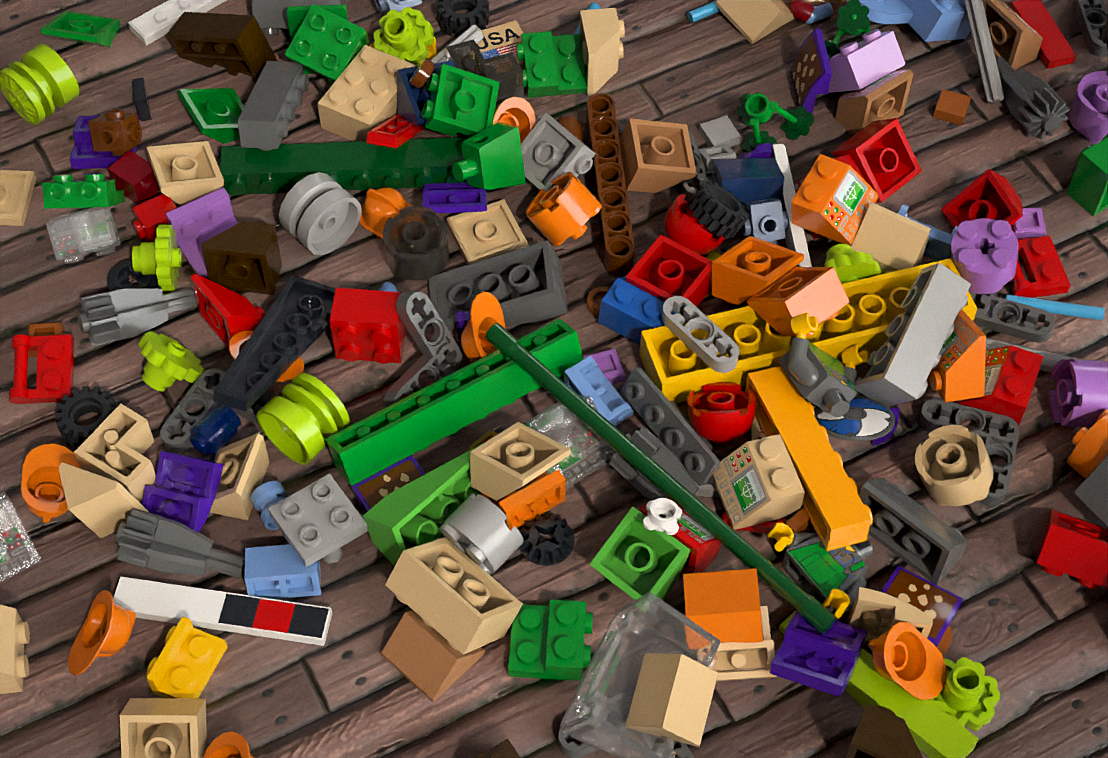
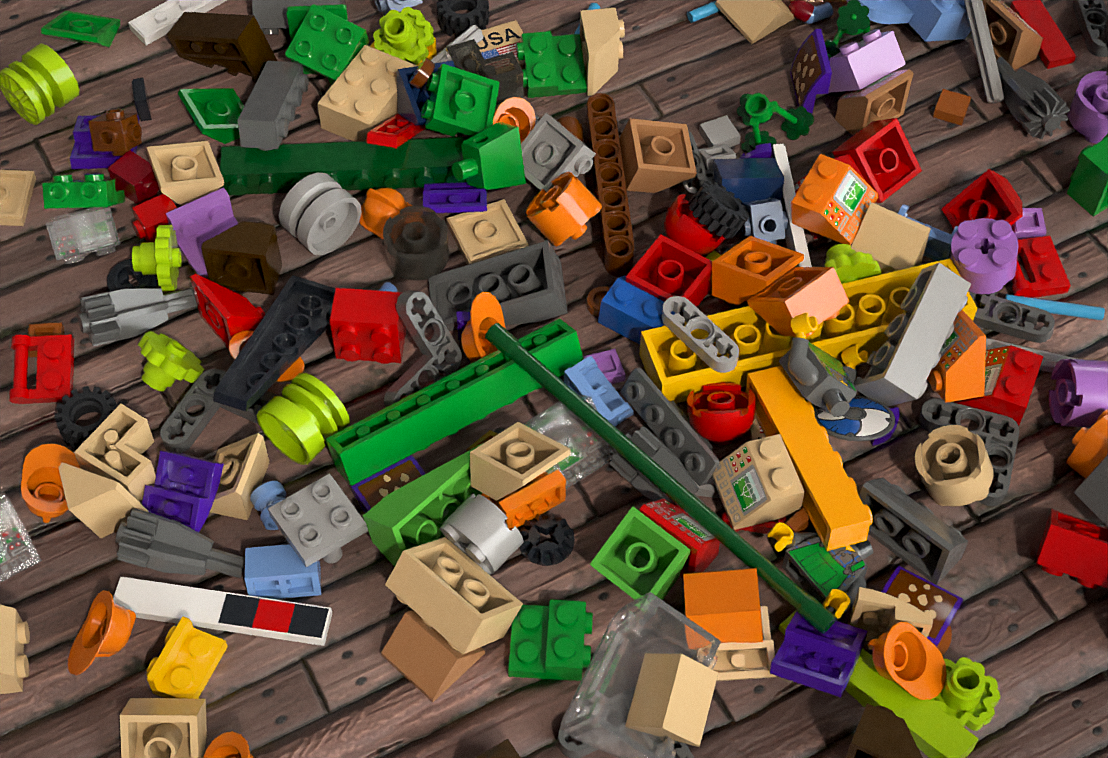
clear blue brick [190,405,241,455] -> none
white plate [643,498,682,535] -> none

